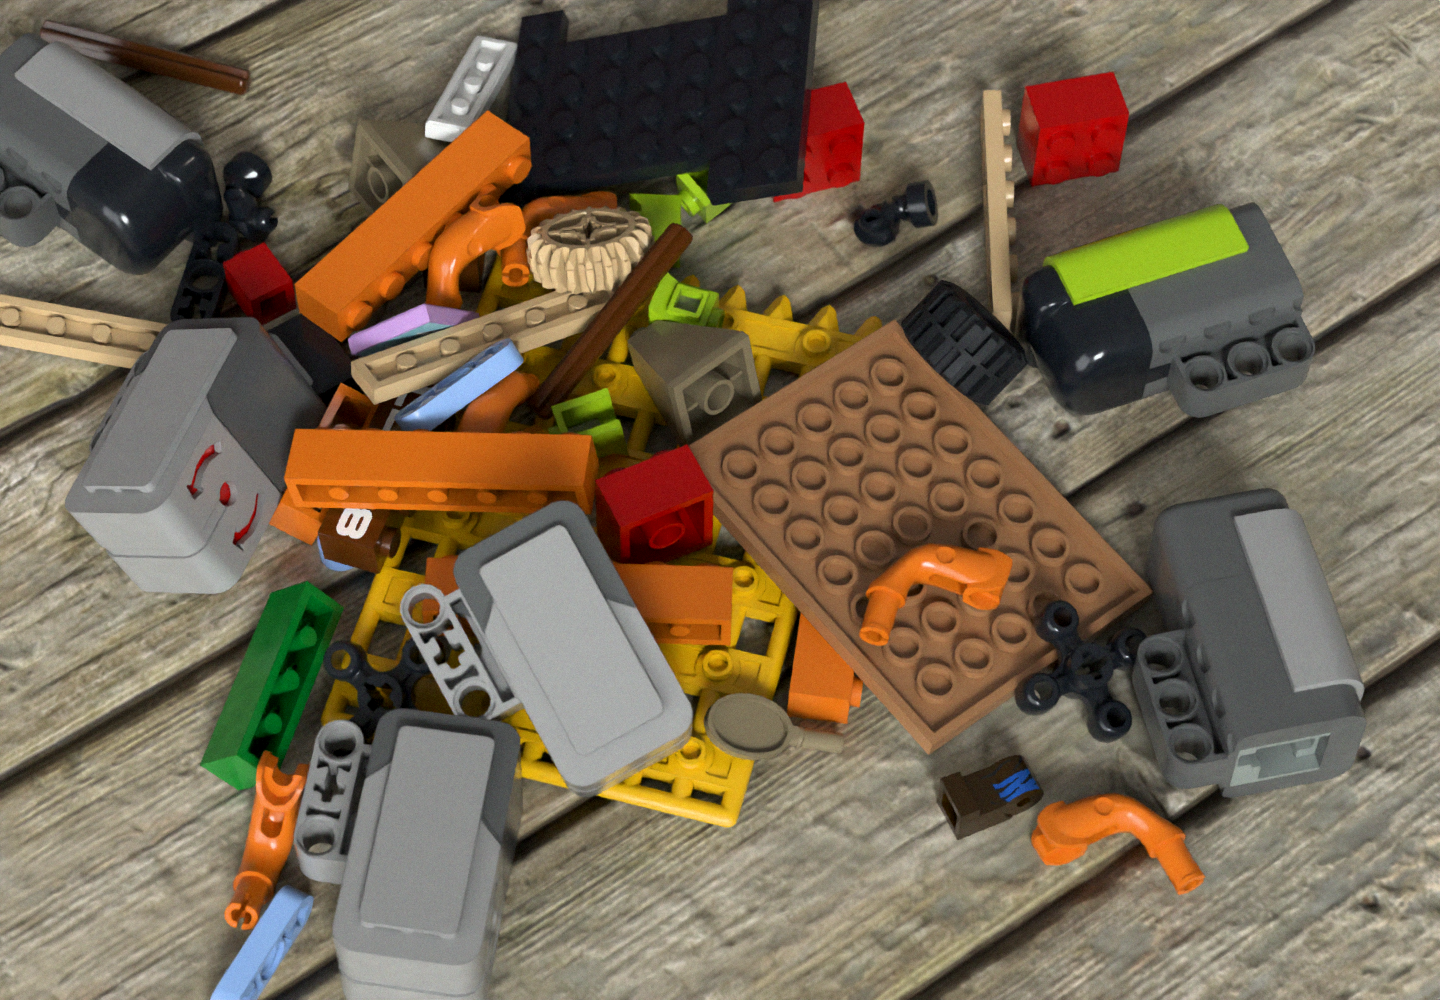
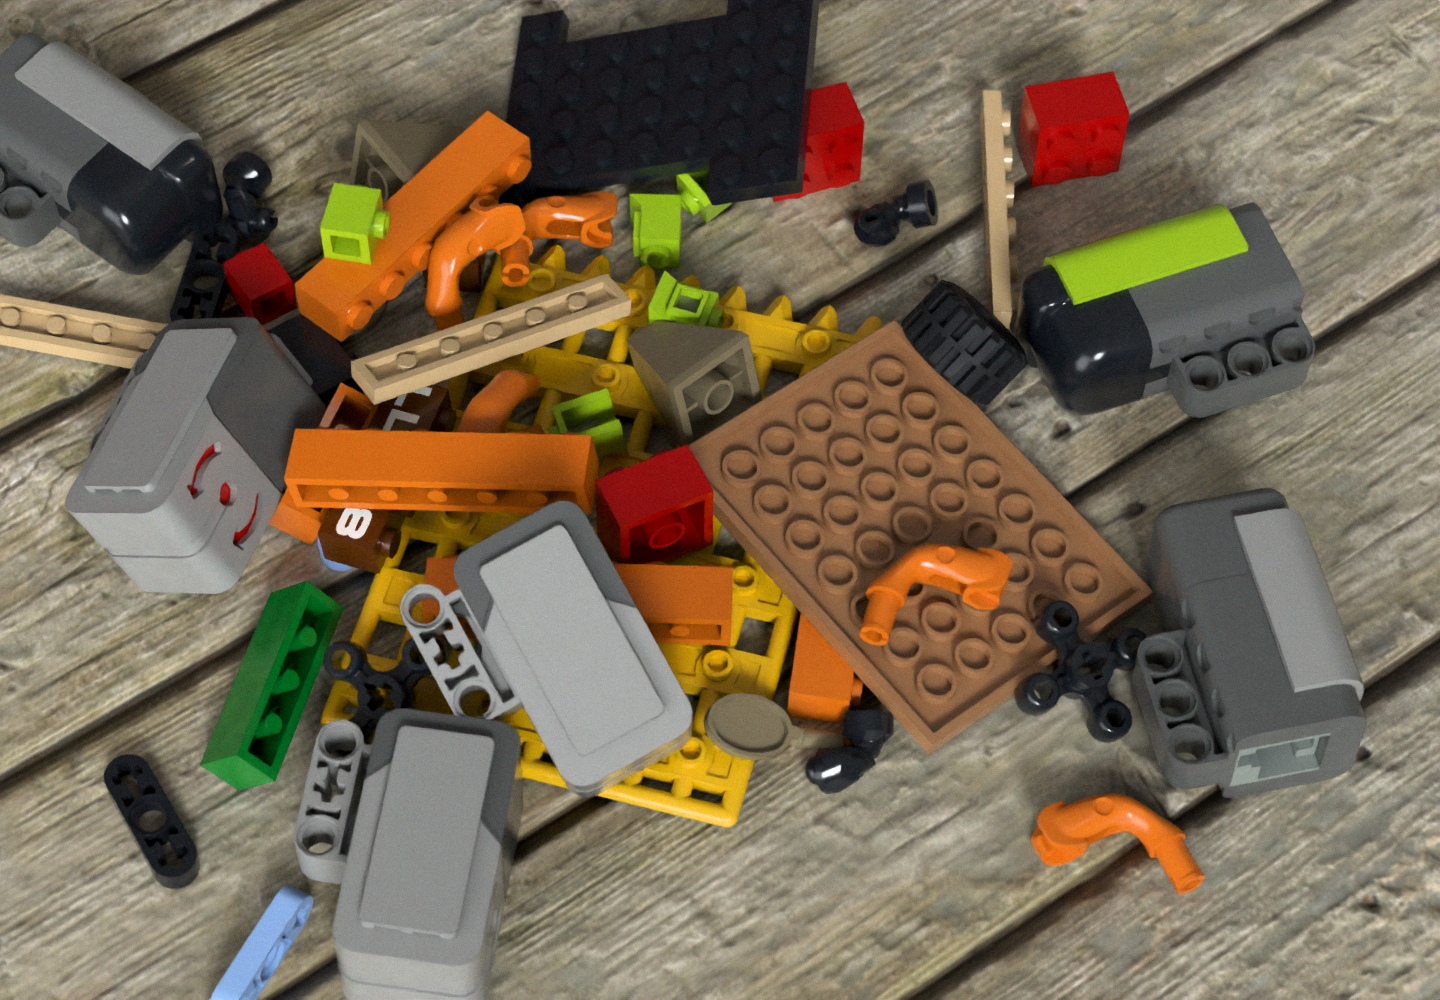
reddish brown axle [39,20,251,96] -> none
orange piece [224,750,310,930] -> none
lavender tile [348,303,479,356] -> none
light blue beam [394,338,524,431] -> none
white tile [425,36,518,142] -> none
tan gear [526,205,655,295] -> none
reddish brown axle [527,223,693,420] -> none
dark brown leg [937,755,1044,840] -> none
none -> black beam [104,754,200,889]
none -> lime brick [320,183,390,264]
none -> black arm [805,710,894,794]

